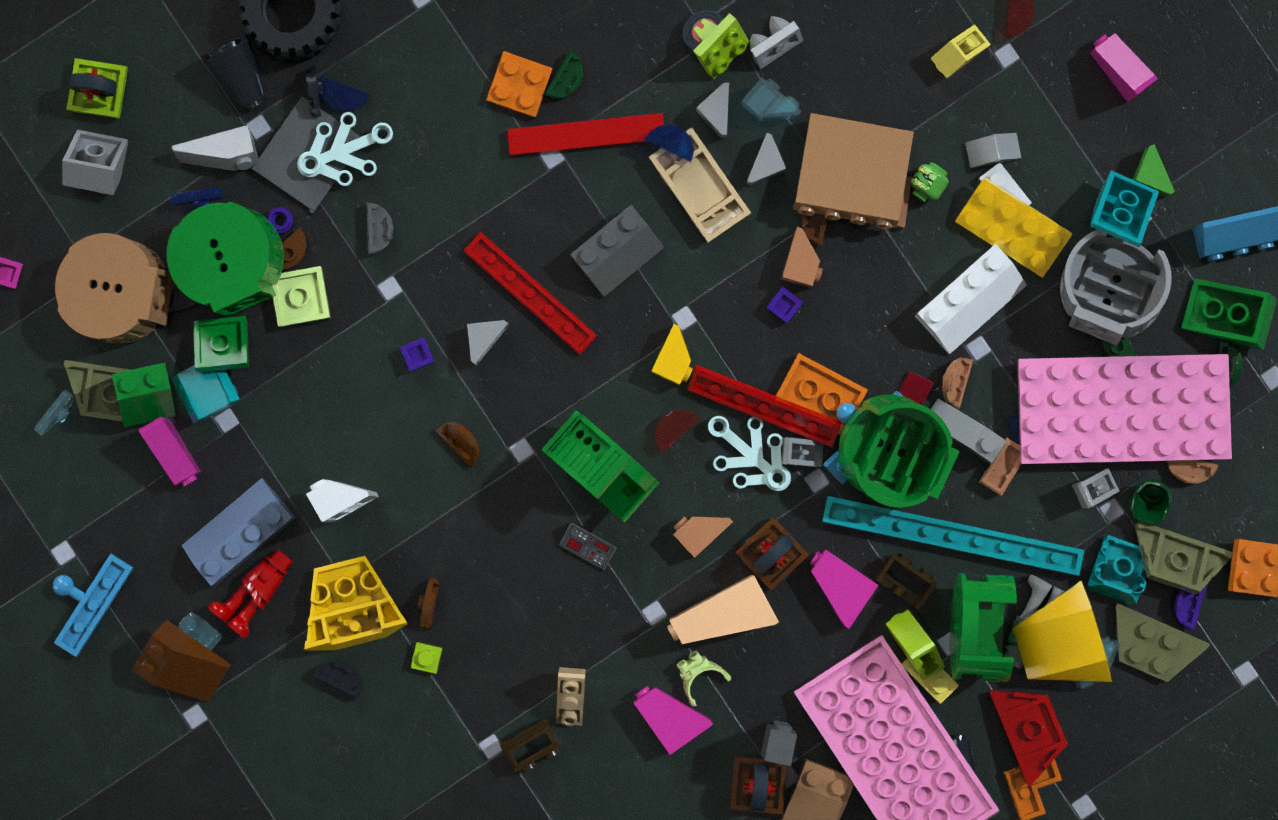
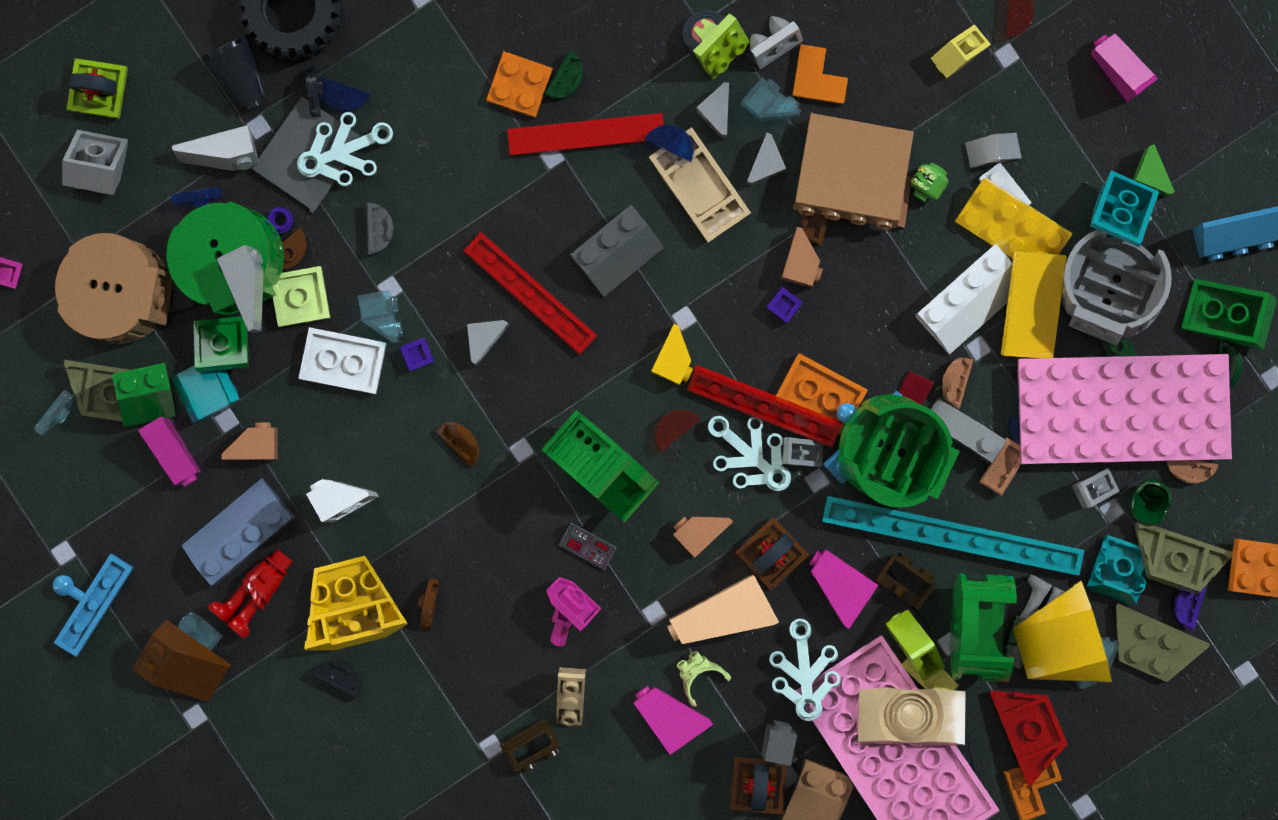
lime plate [411,642,443,674] -> none
none -> light grey slope [217,245,264,333]
none -> nougat slope [222,423,278,460]
none -> white plate [298,327,387,394]
none -> clear light blue slope [358,290,403,344]
none -> dark pink piece [546,577,601,646]
none -> light aqua plant [769,619,841,721]
none -> orange tile [792,44,848,105]
none -> tan slope [858,688,966,745]
none -> yellow tile [1001,251,1067,358]

